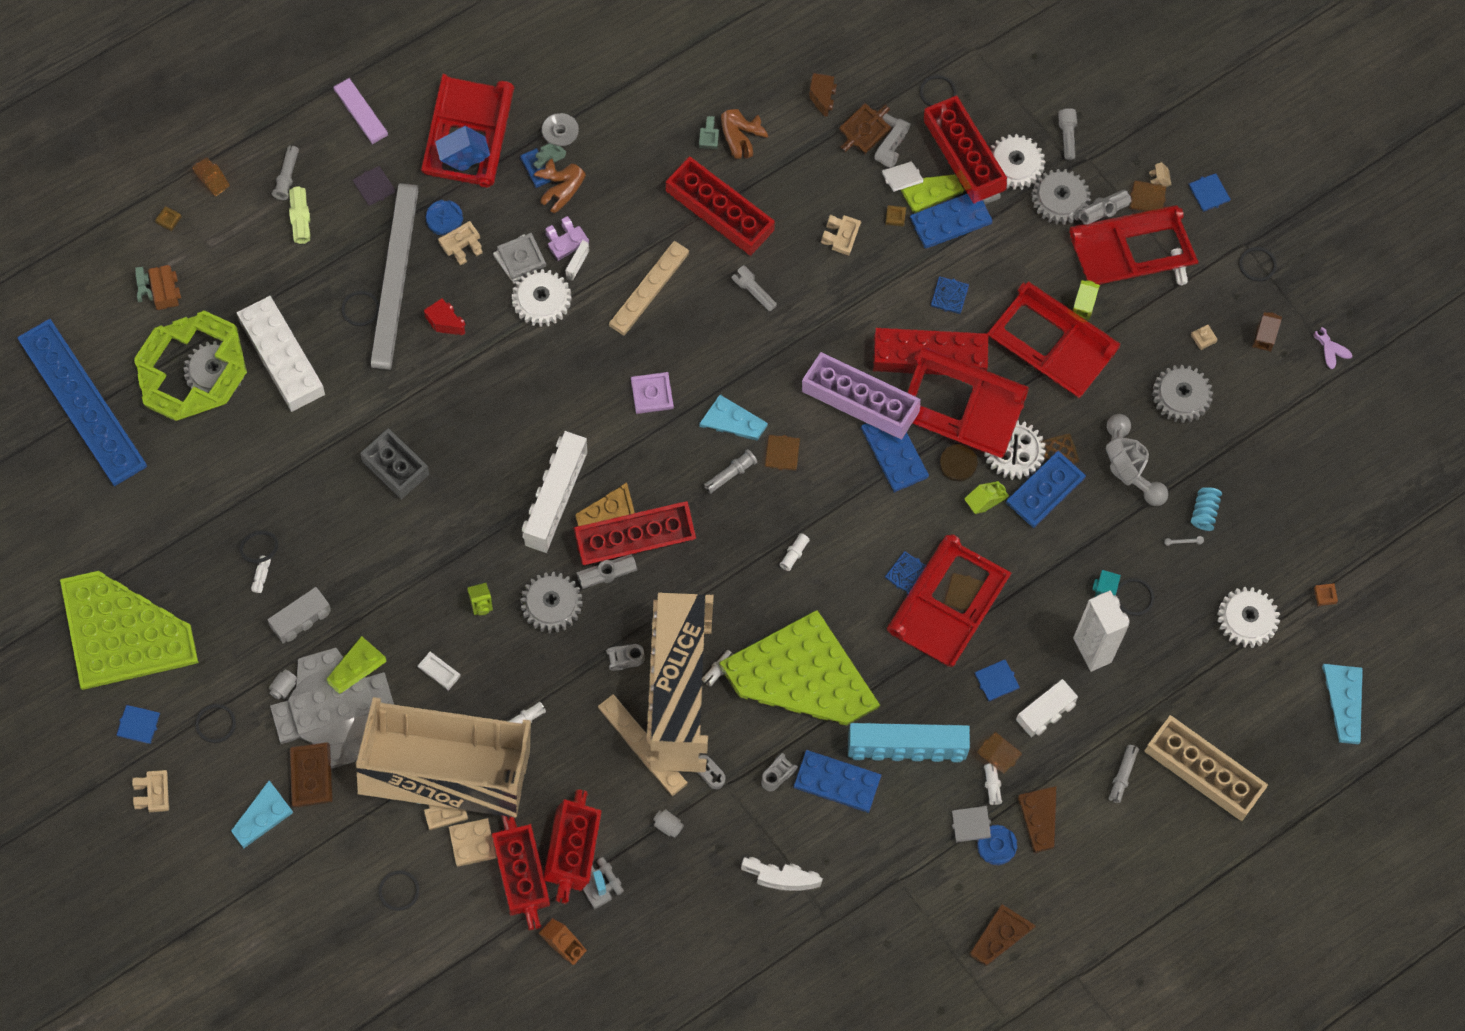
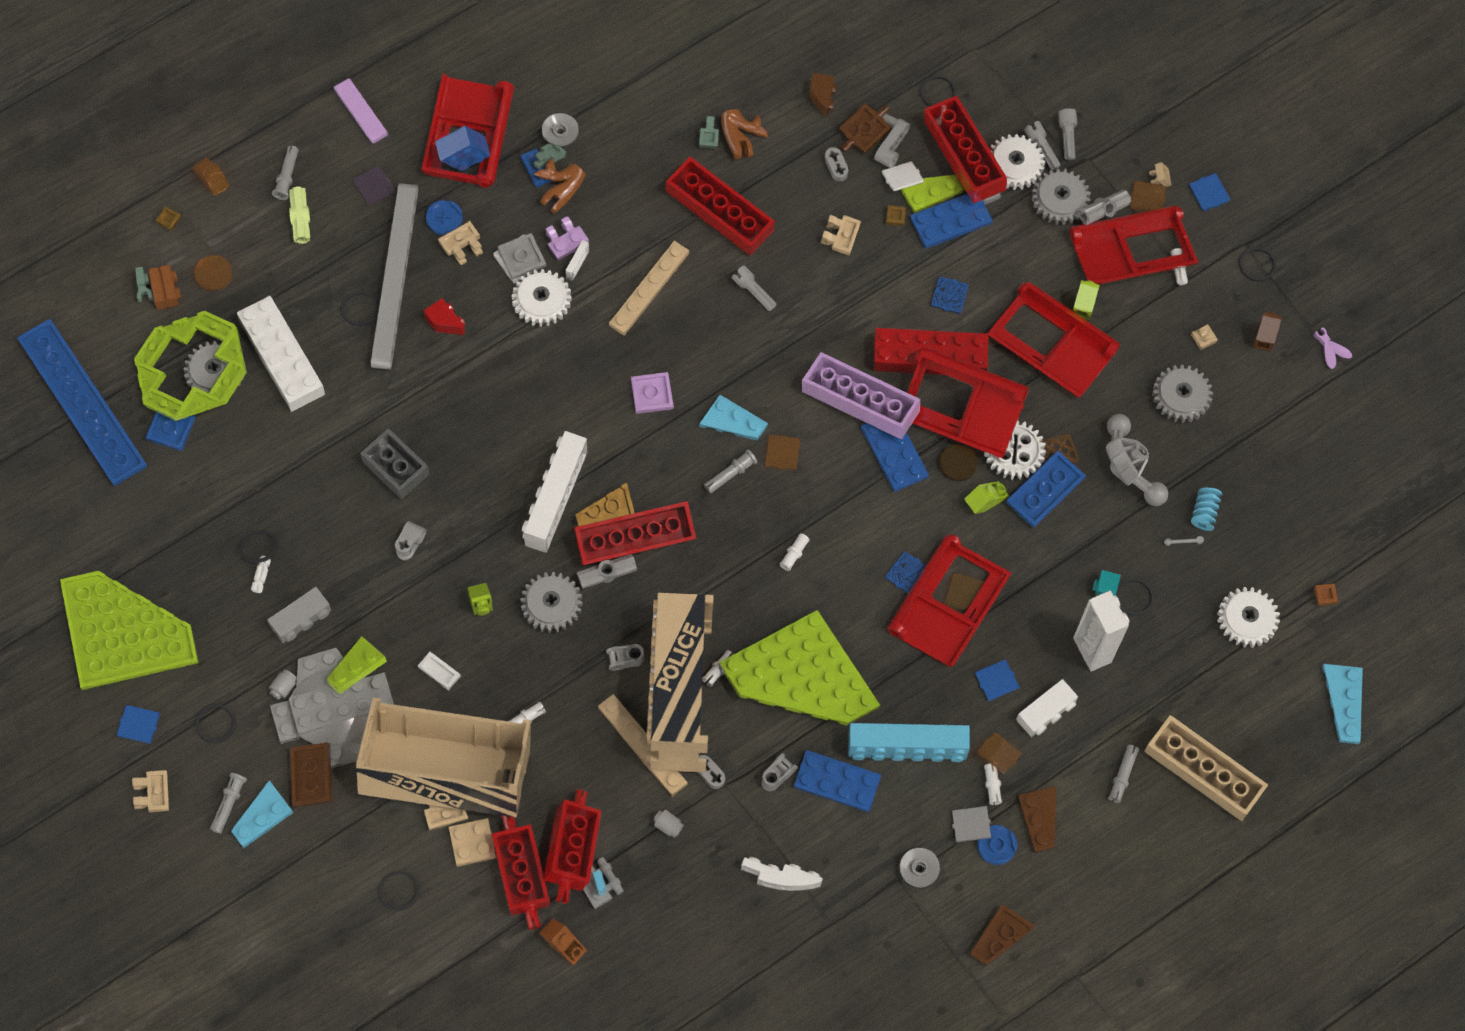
none -> blue tile [146,412,196,451]
none -> clear orange tile [194,255,232,291]
none -> light grey pin [210,773,247,834]
none -> light grey piece [395,521,426,560]
none -> light grey beam [825,147,848,182]
none -> light grey dish [900,848,940,887]
none -> light grey piece [1024,121,1061,170]

